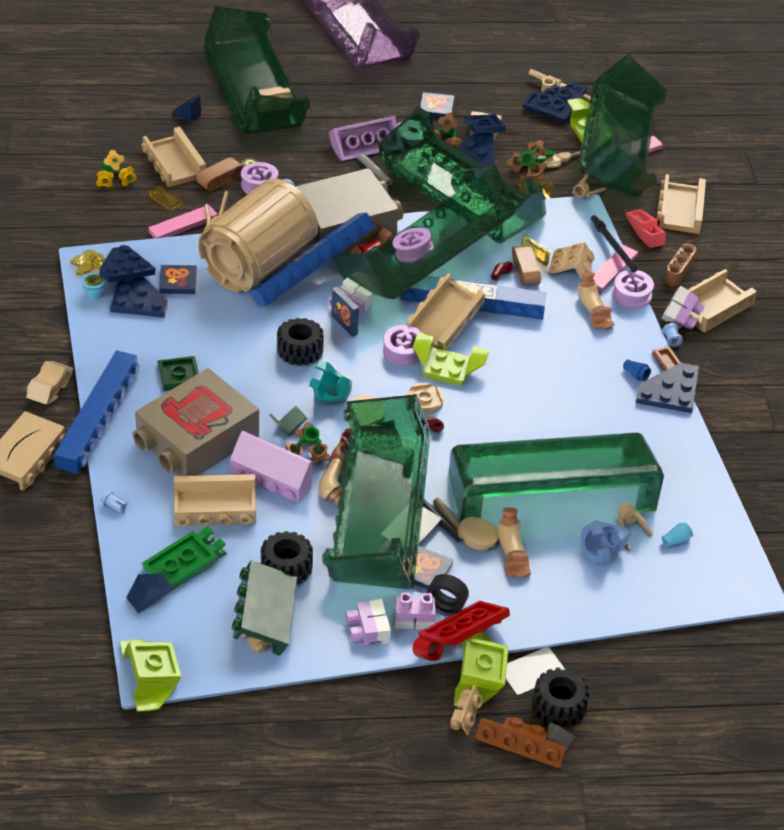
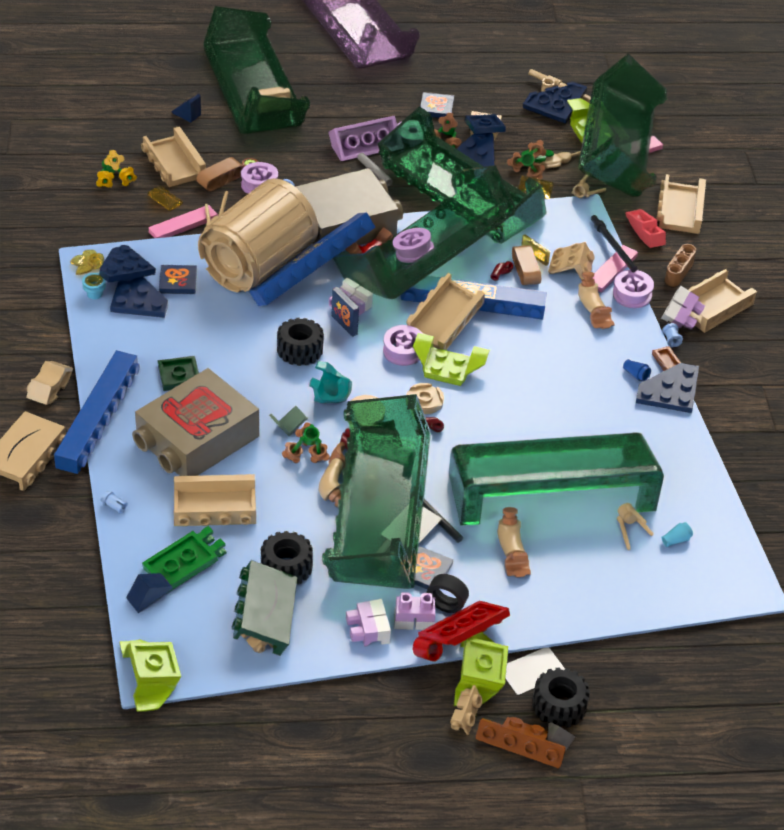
lavender slope [230,431,312,503] -> none
dark tan bar [433,497,461,531] -> none
tan tile [458,517,498,551] -> none
medium blue piece [580,520,632,563] -> none

